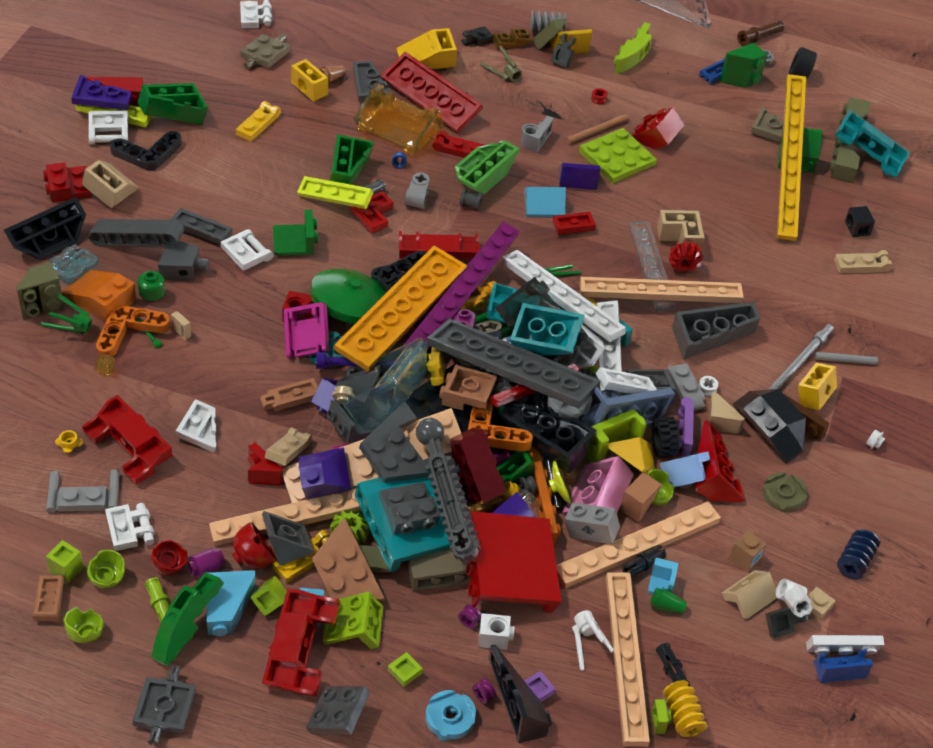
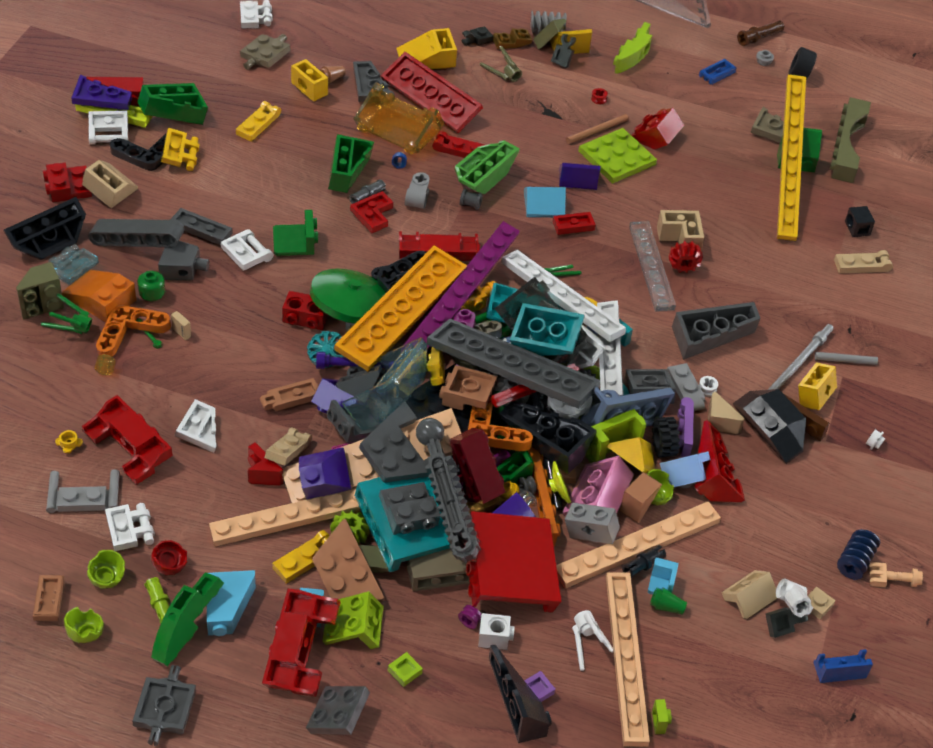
lime panel [46,540,84,584] -> none
magenta brick [188,548,225,578] -> none
red cylinder [232,522,277,570] -> none
lime panel [250,576,287,616] -> none
dark grey slope [262,511,314,566] -> none
dark pink container [284,302,329,359] -> none
neon yellow plate [297,176,374,209] -> none
tan plate [332,386,355,404] -> none
medium azure plate [425,690,476,741] -> none
magenta bush [472,678,496,704] -> none
light grey plate [520,116,554,153] -> none
light nougat plate [579,277,744,303] -> none
white plate [596,367,657,394] -> none
black pin [656,643,690,686] -> none
yellow piece [663,680,708,737] -> none
green slope [720,43,767,88] -> none
medium nougat brick [729,530,767,573] -> none
olive tile [762,472,808,512] -> none
white plate [806,635,884,655] -> none
teal bracket [835,110,910,178] -> none
none -> yellow plate [161,128,200,171]
none -> light nougat hinge [869,562,923,587]

